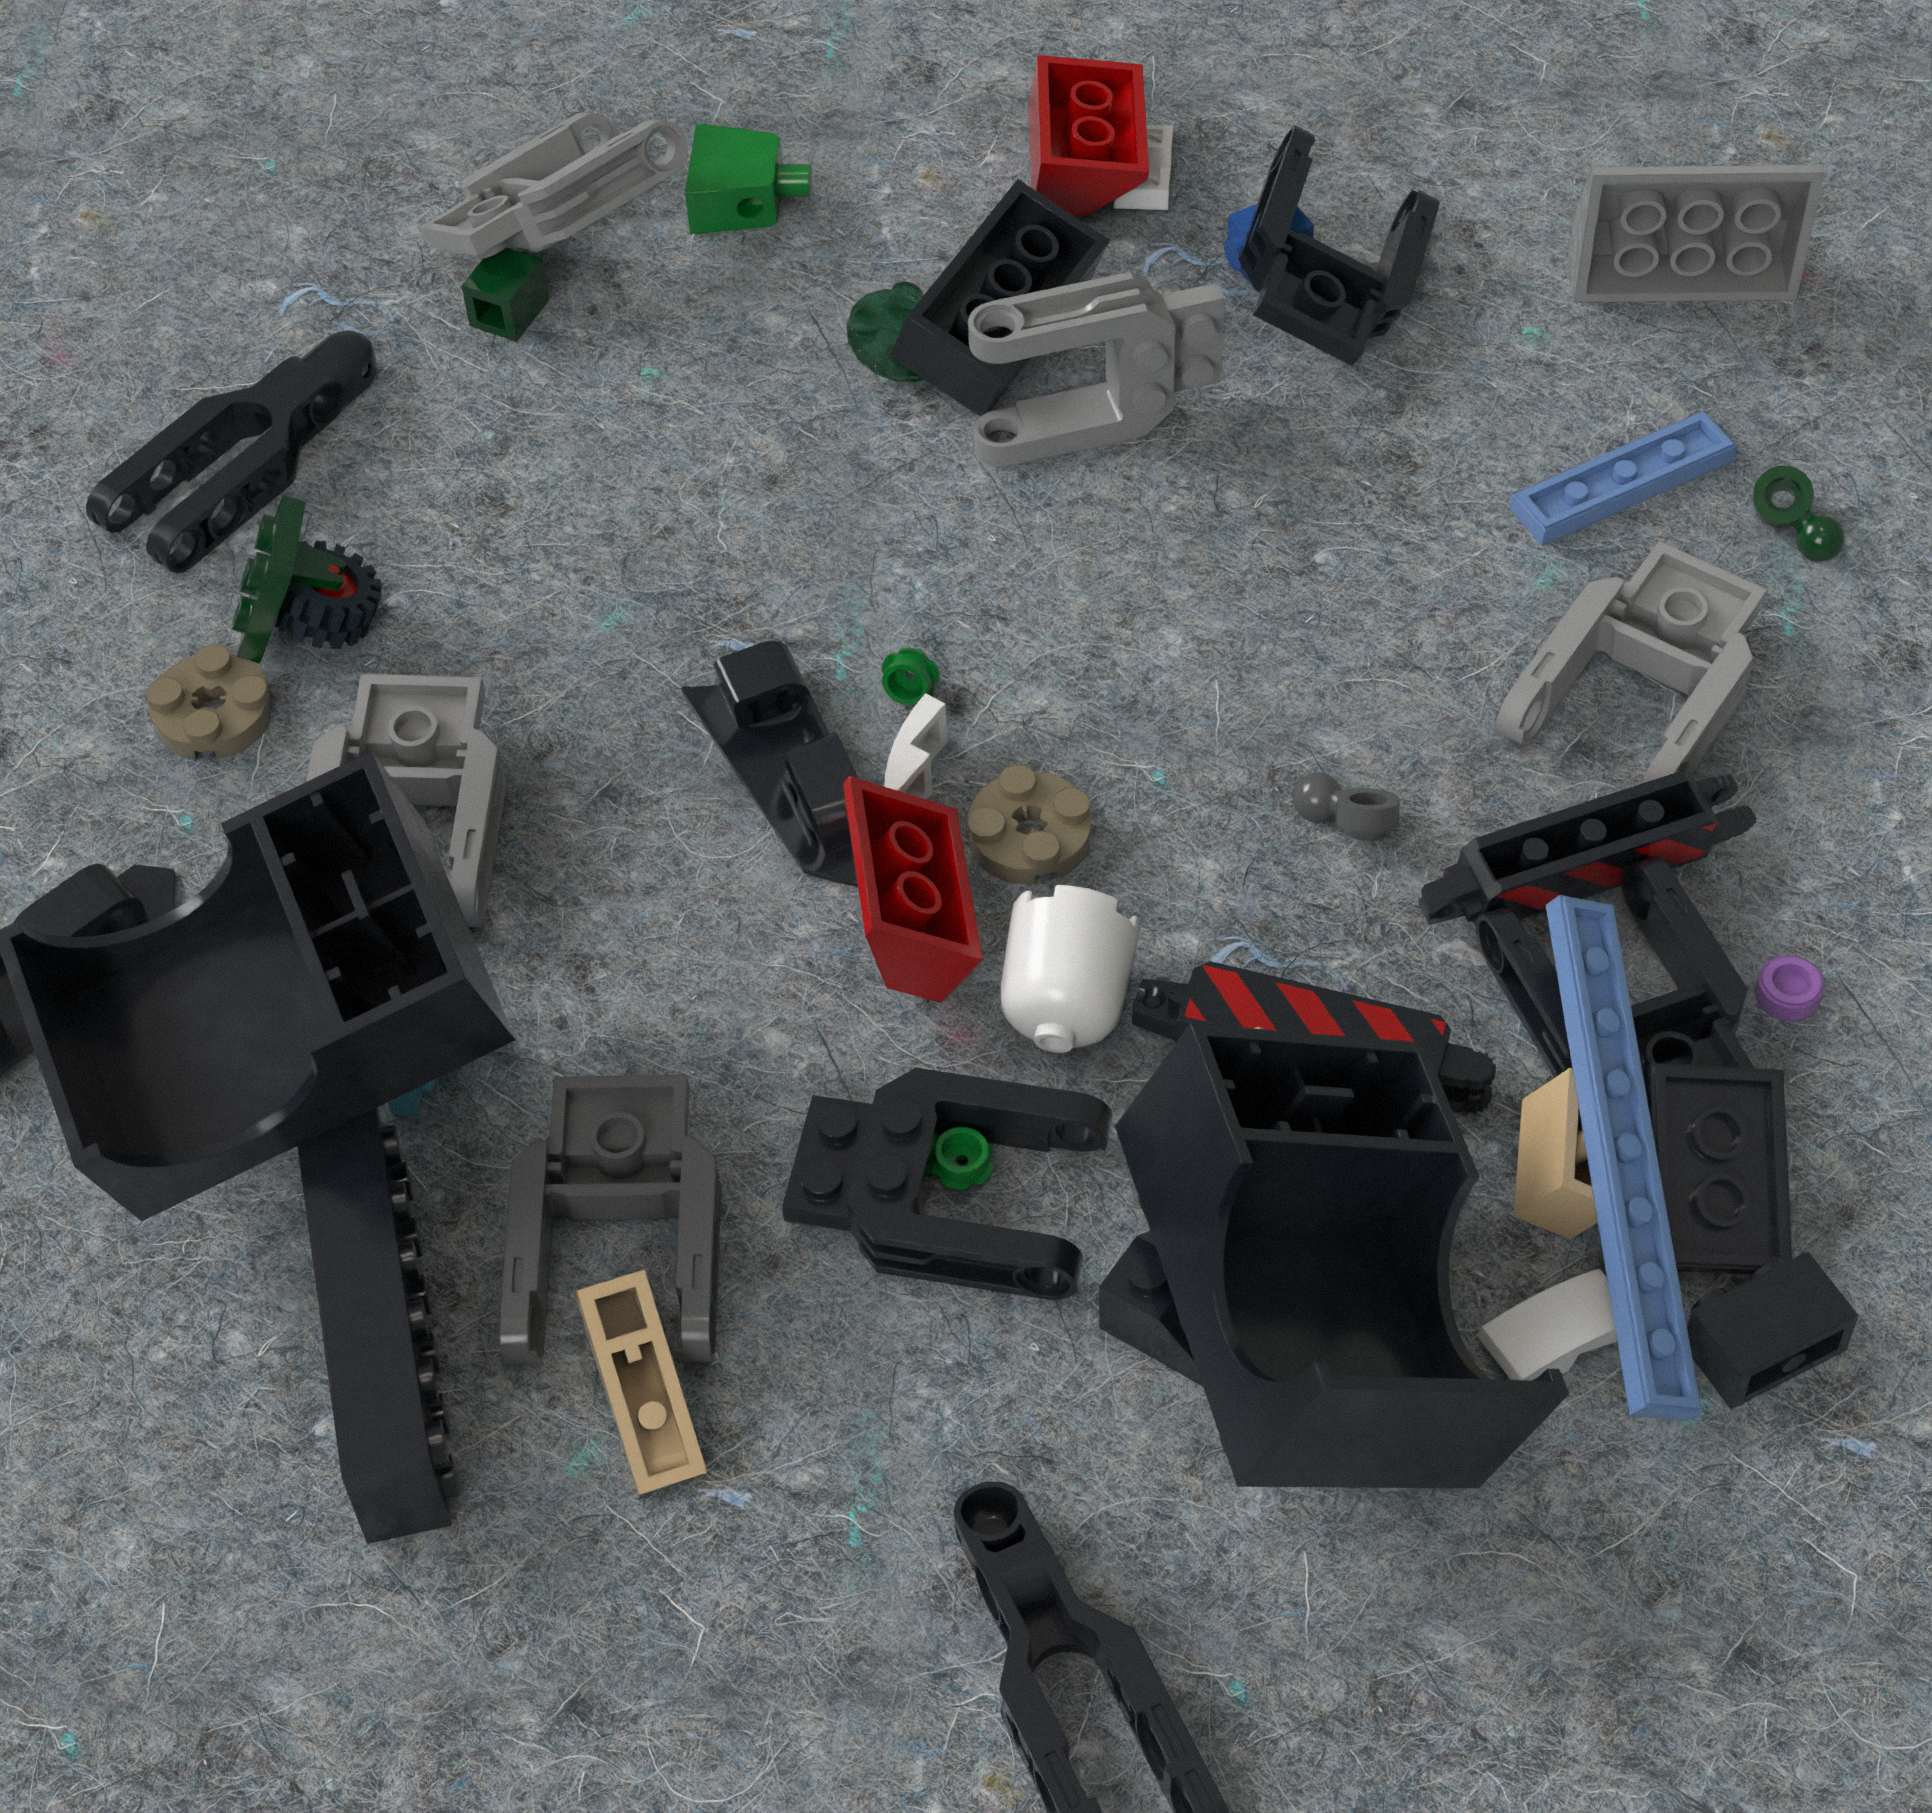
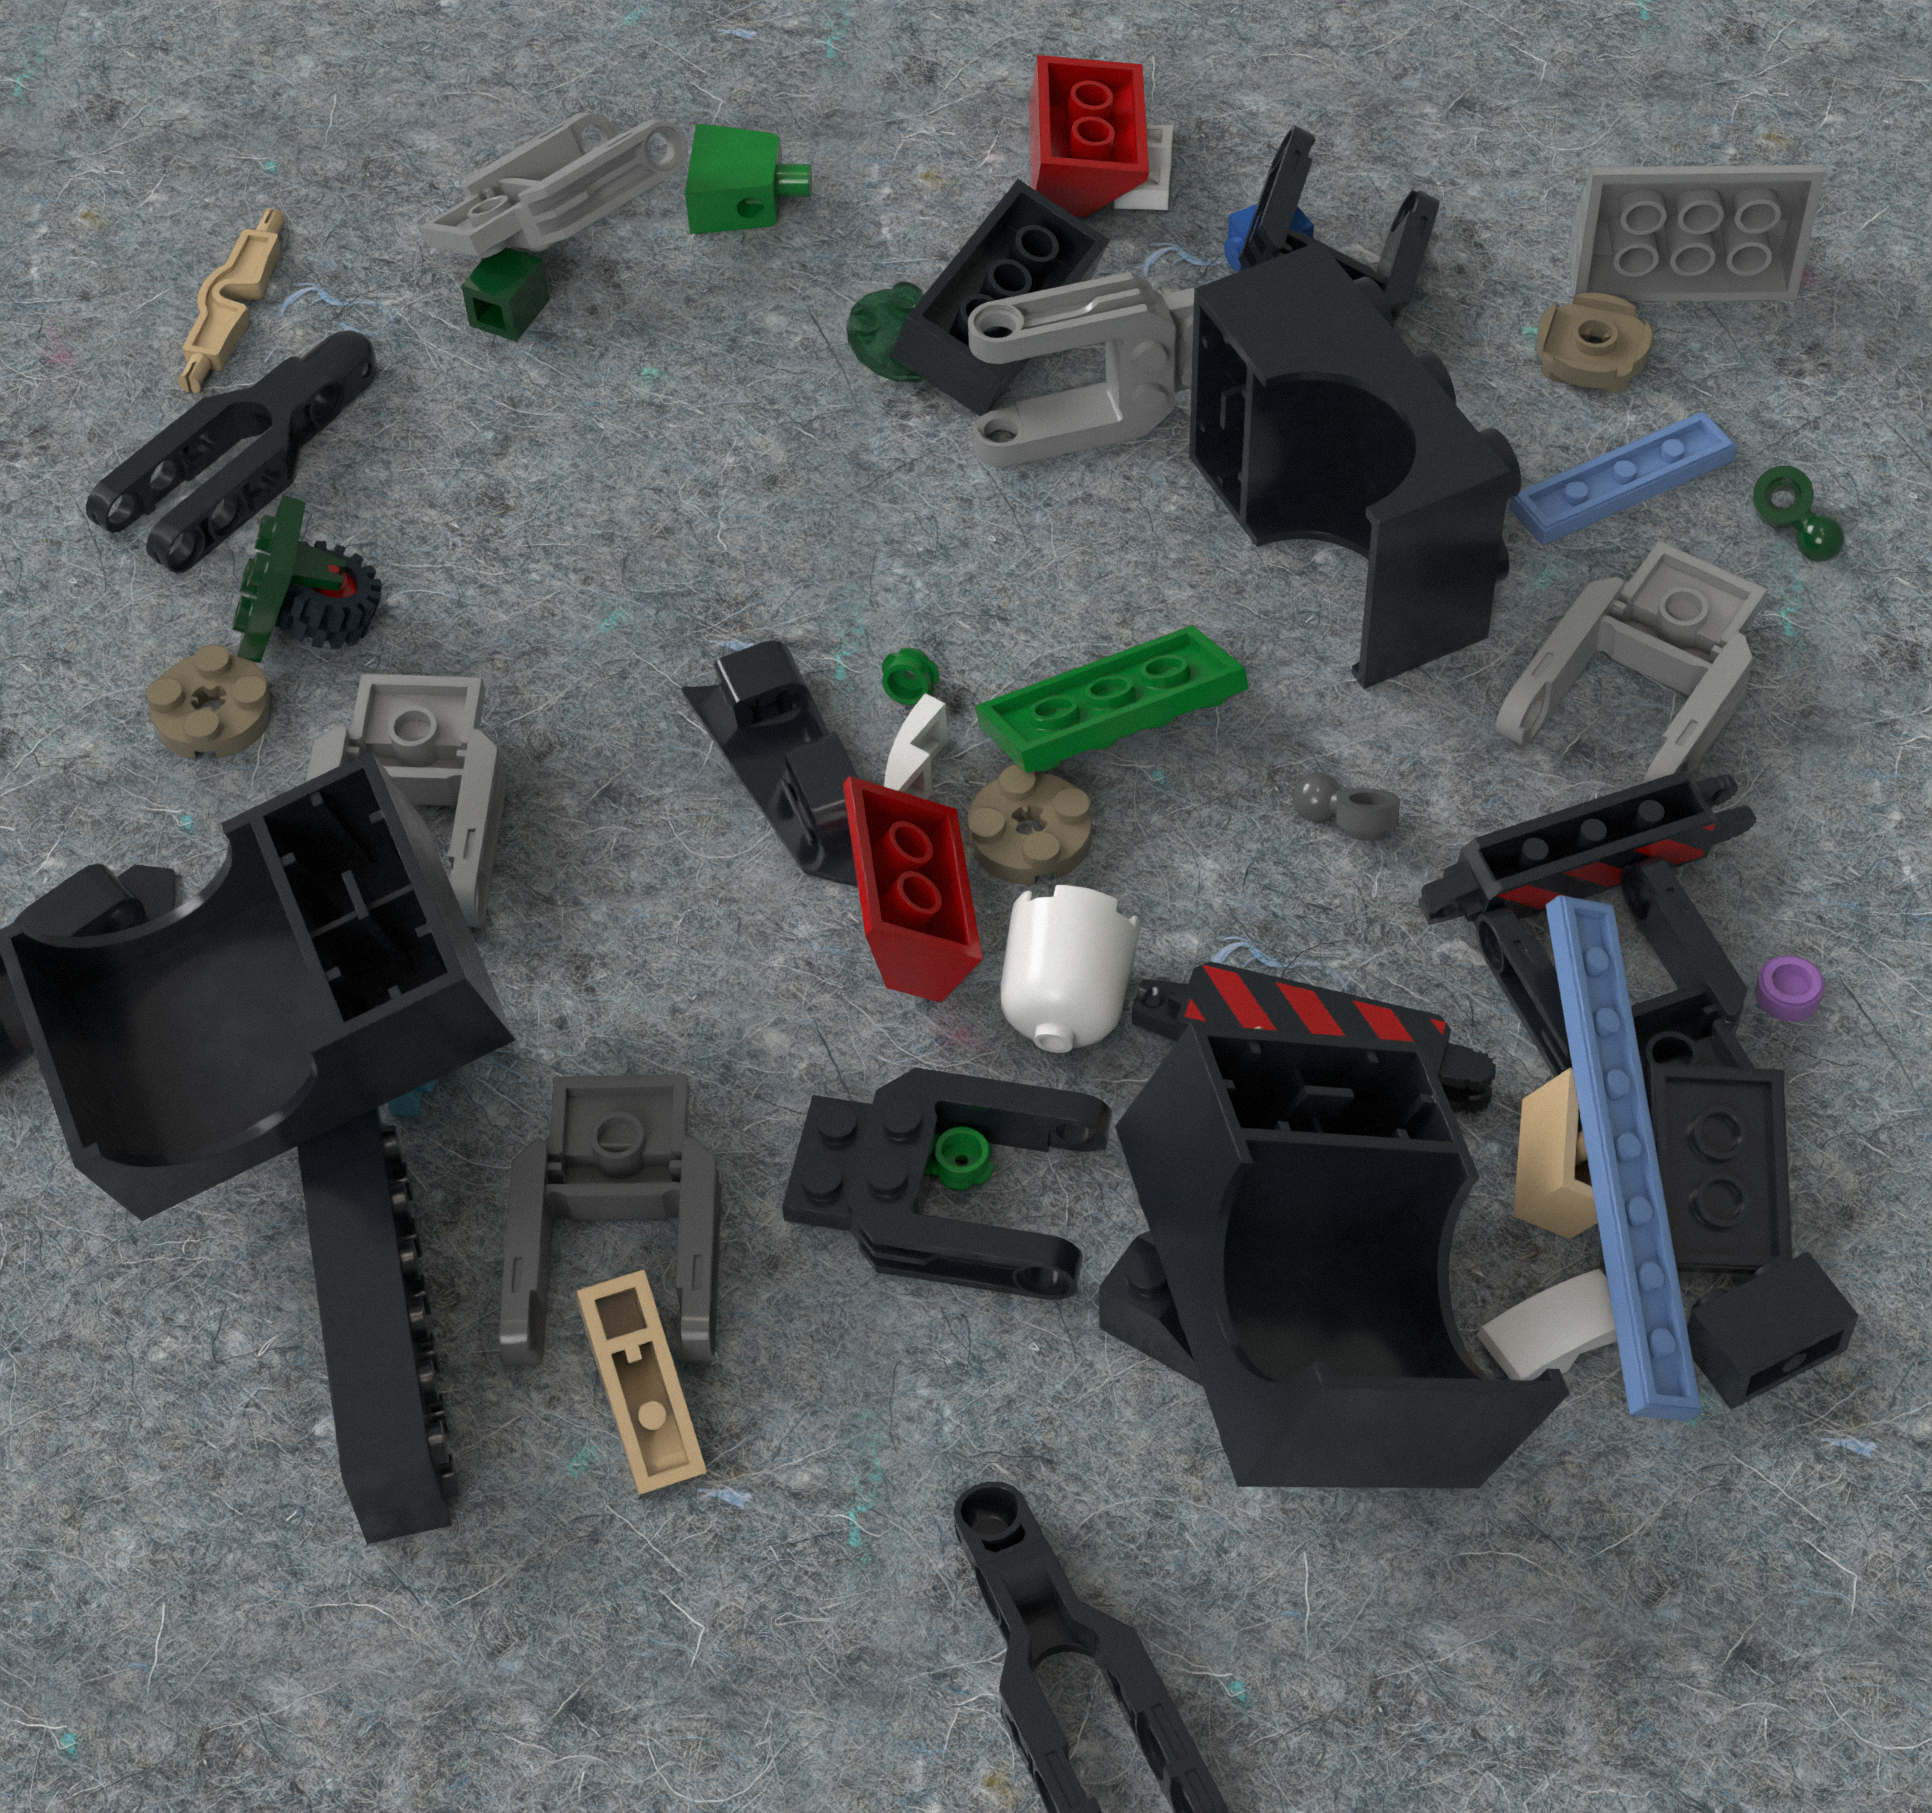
none -> tan piece [178,208,286,394]
none -> green plate [975,625,1249,773]
none -> black piece [1189,241,1521,689]
none -> dark tan plate [1536,292,1653,393]

